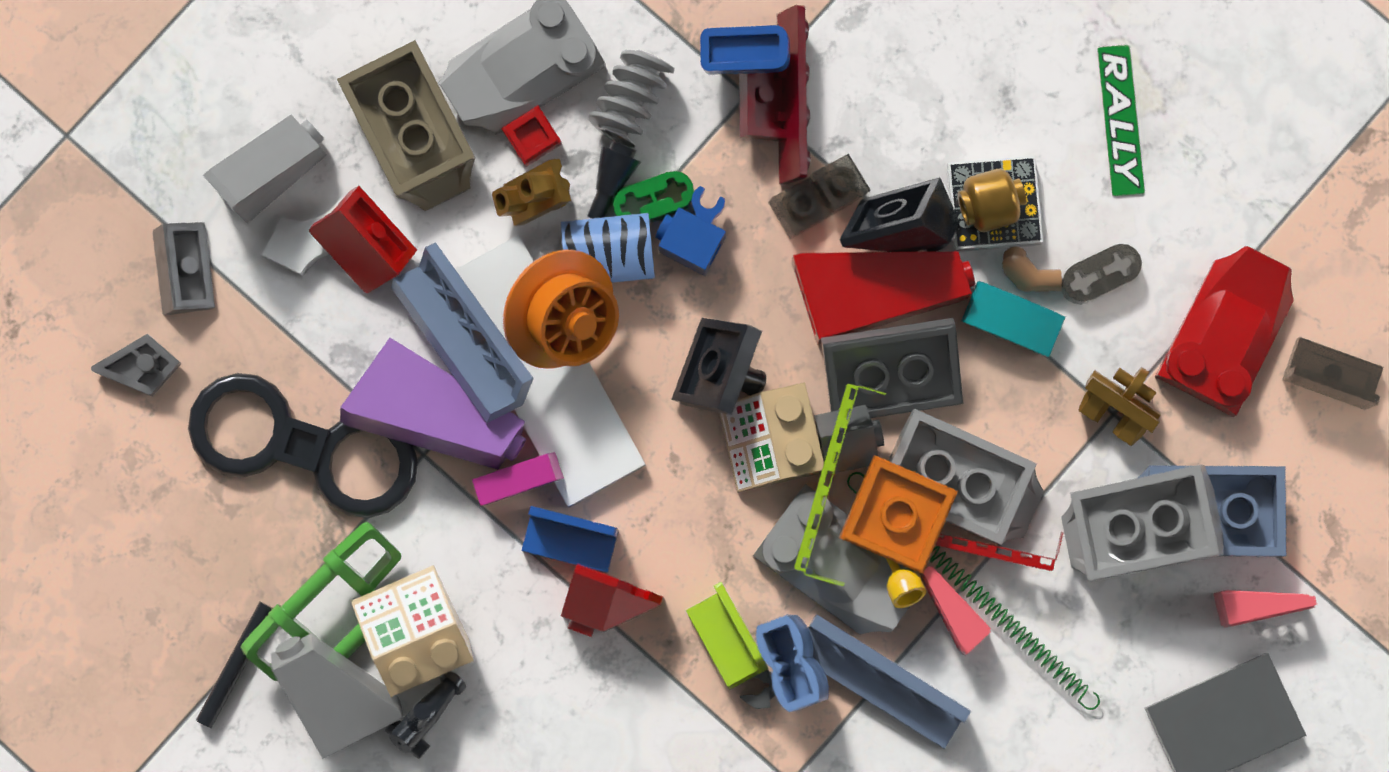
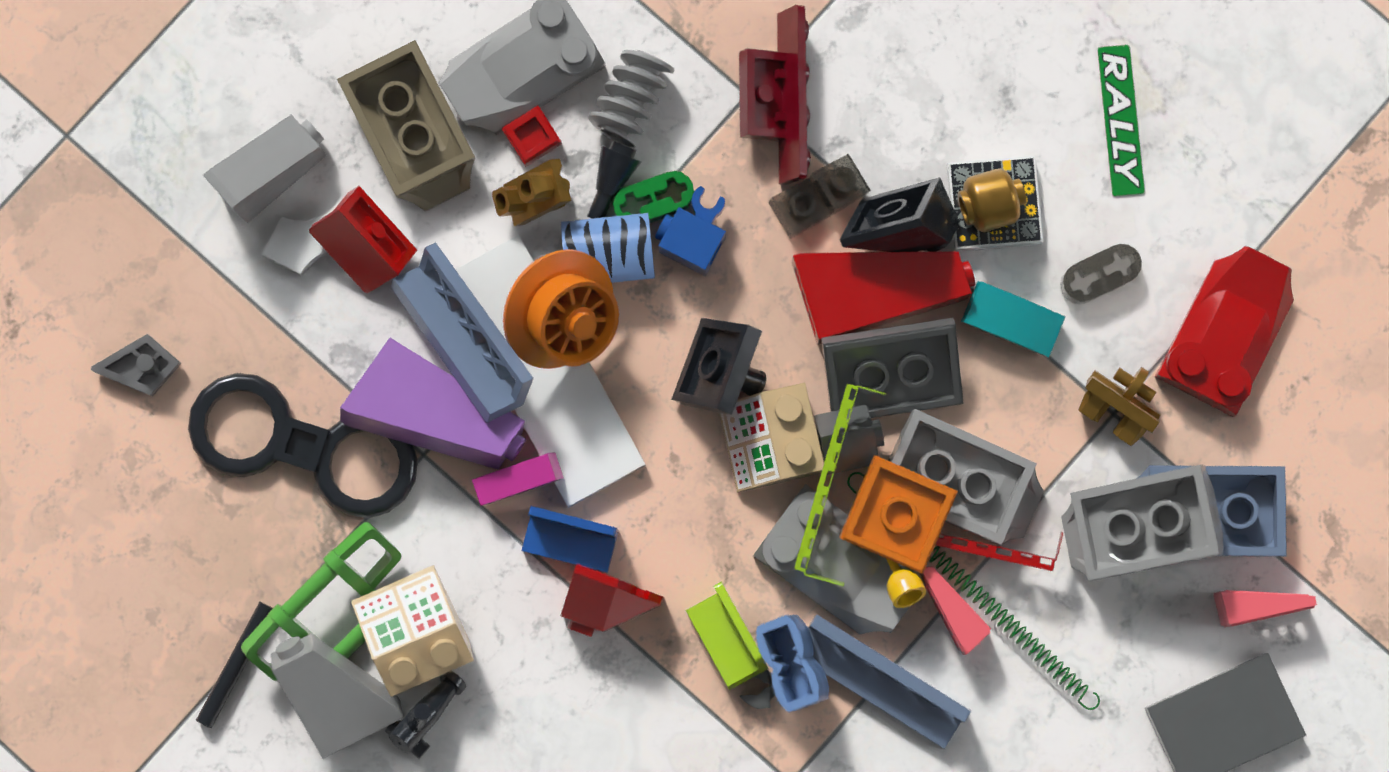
flat silver slope [153,222,215,315] -> none
blue piece [700,25,790,75] -> none
medium nougat arm [1002,246,1062,292] -> none
clear smoke panel [1282,337,1384,410] -> none

